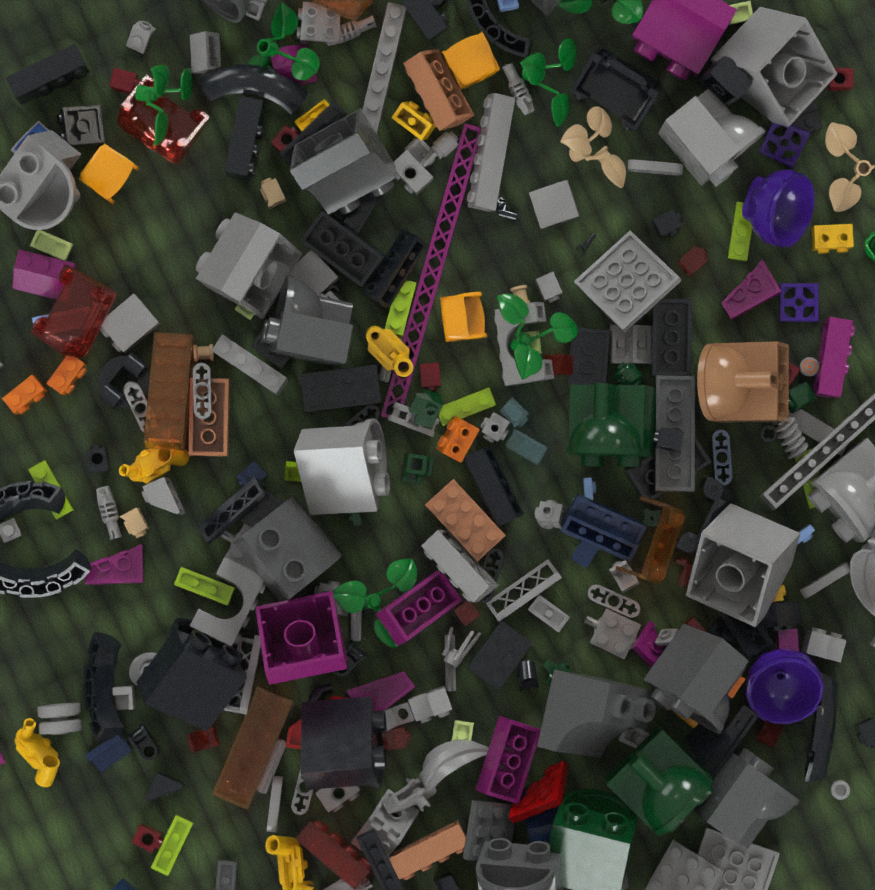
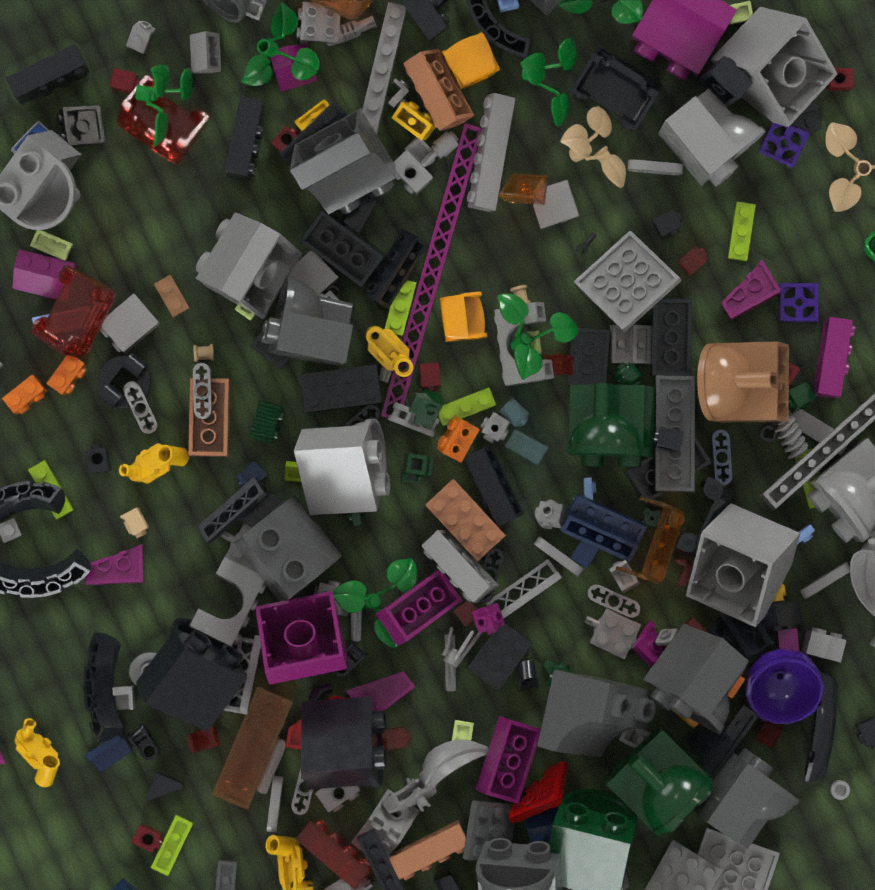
light grey wheel [37,703,82,735] -> none
light orange piece [79,143,139,204] -> none
light grey hinge [96,486,122,540] -> none
light grey slope [142,477,186,515] -> none
clear orange brick [144,332,194,451] -> none
lime plate [174,567,235,606] -> none
black brick [201,64,308,114] -> none
light grey arch [211,334,289,397] -> none
tan window [260,178,286,209] -> none
light grey bracket [385,702,415,731] -> none
light grey brick [408,686,452,723] -> none
black arm [496,197,518,221] -> none
light grey hinge [502,63,535,115] -> none
light grey plate [528,594,570,632] -> none
light grey brick [535,272,563,303] -> none
dark purple rock [742,170,815,248] -> none
light grey tile [799,357,819,377] -> none
yellow brick [811,224,854,254] -> none
none -> medium nougat plate [154,275,190,318]
none -> dark green brick [249,400,285,444]
none -> light grey bracket [388,78,409,111]
none -> magenta brick [472,603,505,635]
none -> clear orange slope [499,173,548,205]
none -> light grey beam [534,536,584,577]

